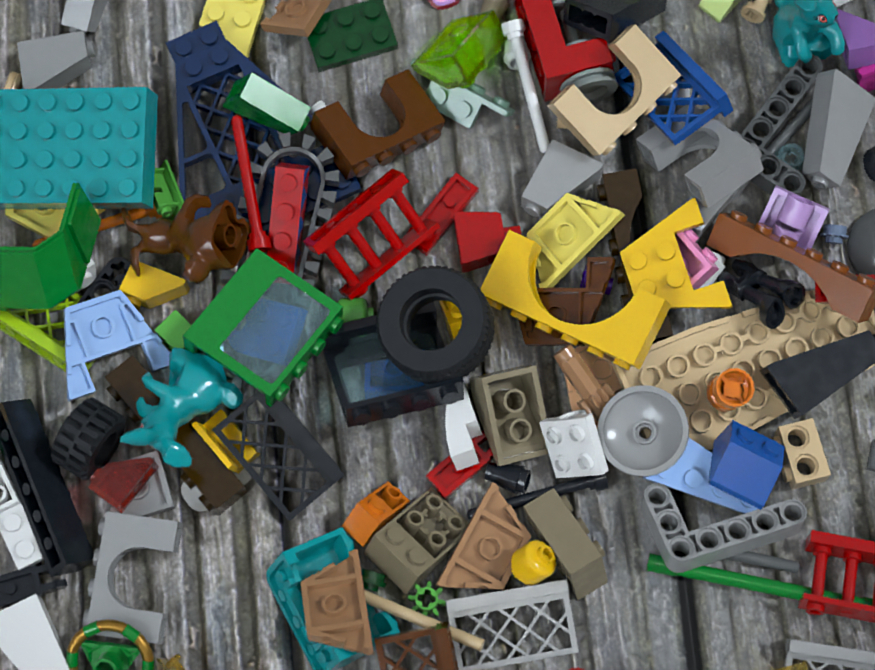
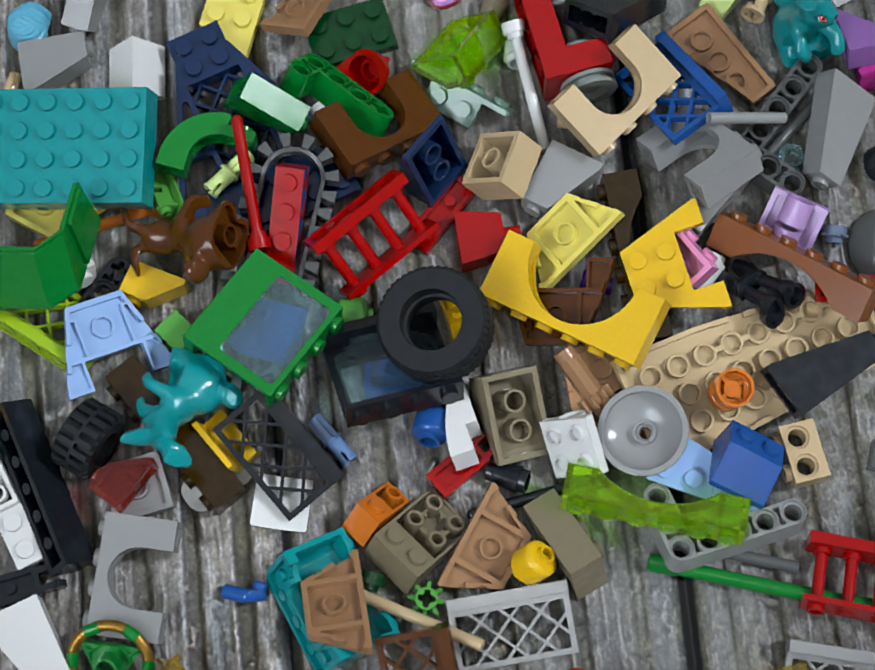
none -> medium azure hair [7,1,52,51]
none -> white slope [109,36,166,100]
none -> green arch [155,112,258,179]
none -> yellowish green axle [203,150,255,198]
none -> blue arm [222,580,269,603]
none -> white sticker [250,473,314,532]
none -> green beam [279,53,394,137]
none -> medium blue axle [308,413,358,468]
none -> red piece [337,48,390,95]
none -> dark blue slope [400,114,468,207]
none -> blue head [412,405,447,448]
none -> tan brick [461,131,542,200]
none -> clear neon green arch [560,463,751,545]
none -> medium nougat wing [666,2,776,106]
none -> light grey piece [706,112,787,124]

